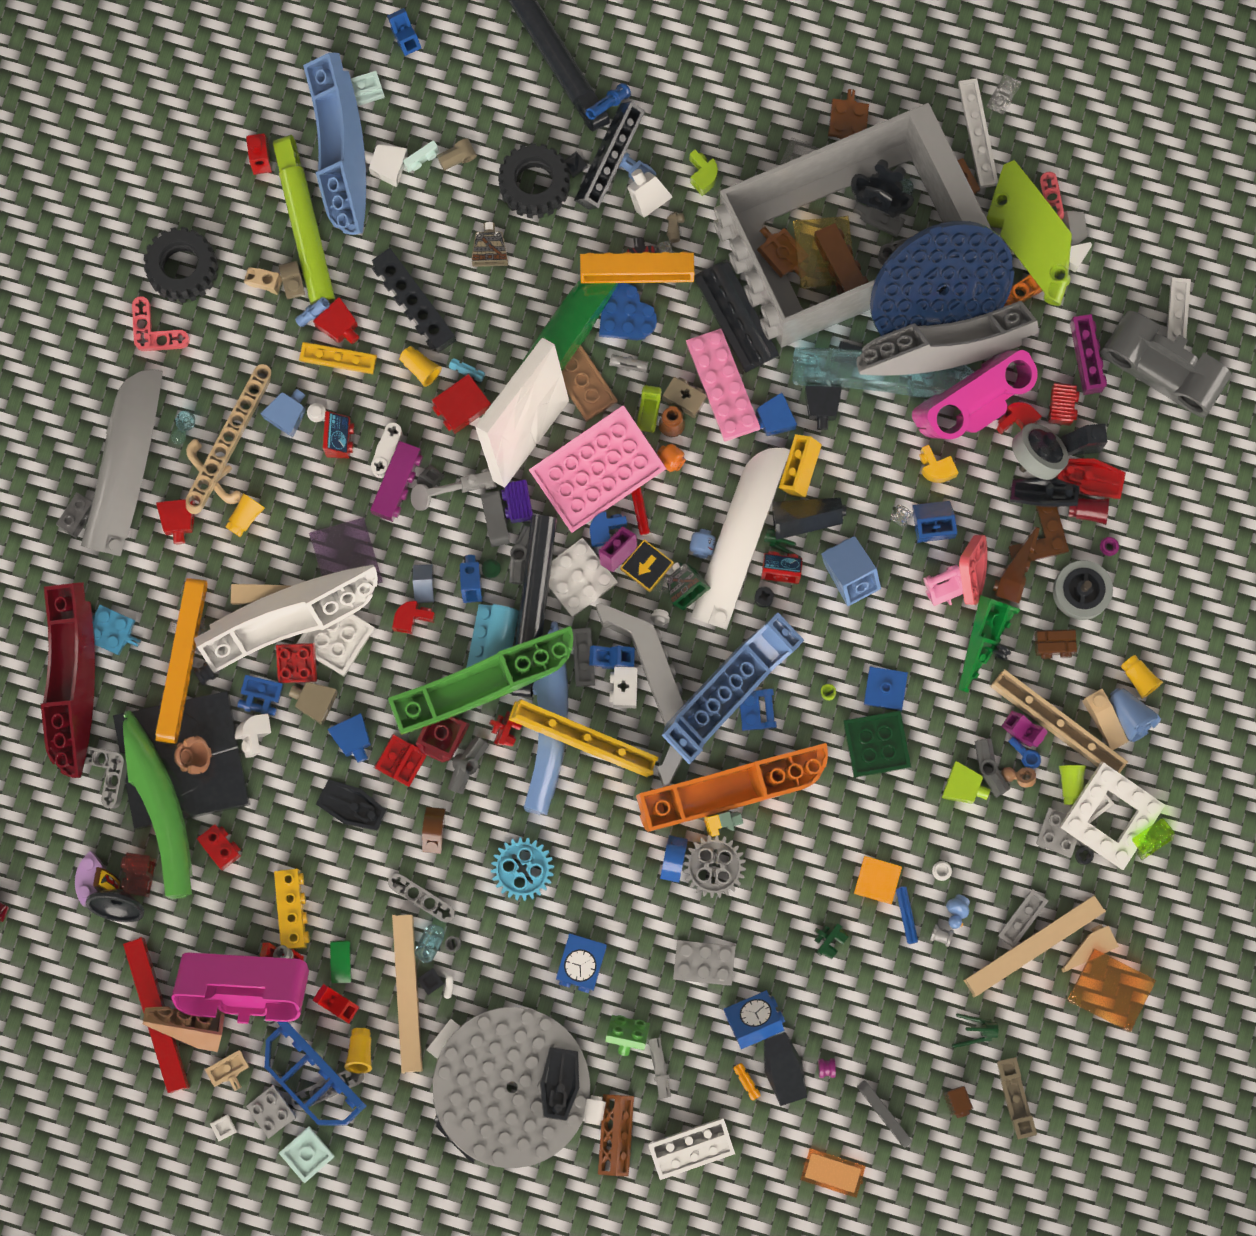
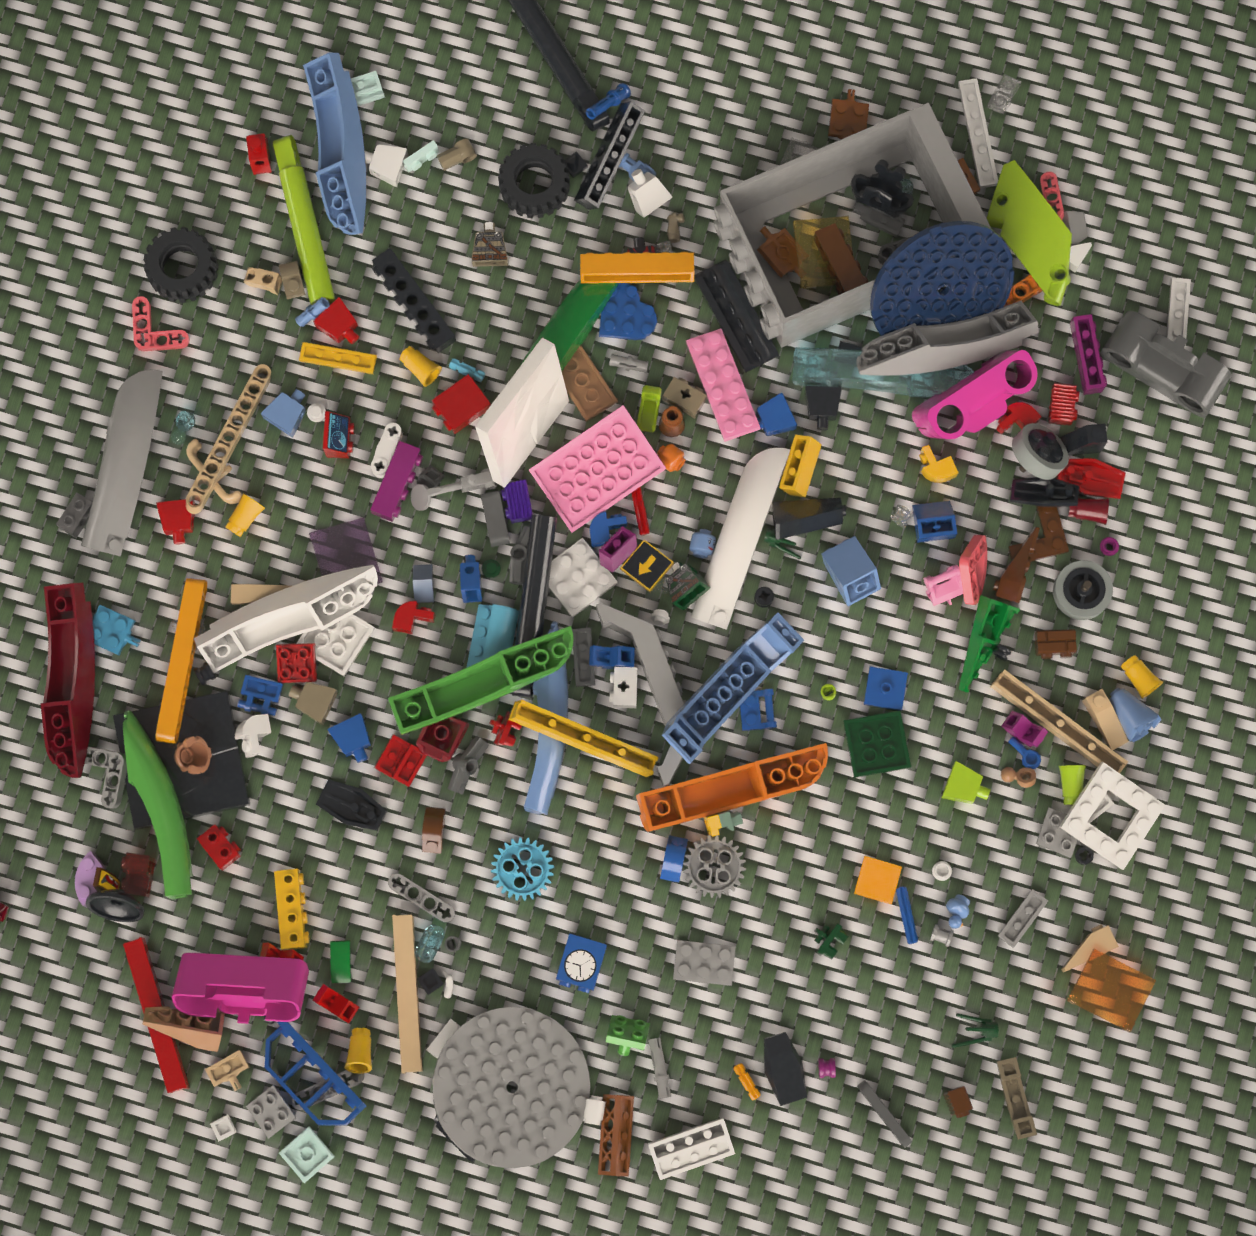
light grey bush [273,945,293,958] -> none
blue brick [387,8,421,56] -> none
black piece [540,1047,580,1121] -> none
lime brick [689,150,718,196] -> none
blue brick [723,990,785,1049] -> none
slope [761,551,802,584] -> none
clear orange piece [800,1148,866,1198] -> none
tan tile [963,896,1106,998] -> none
dark grey piece [974,739,1010,798] -> none
clear neon green bracket [1132,818,1175,860] -> none

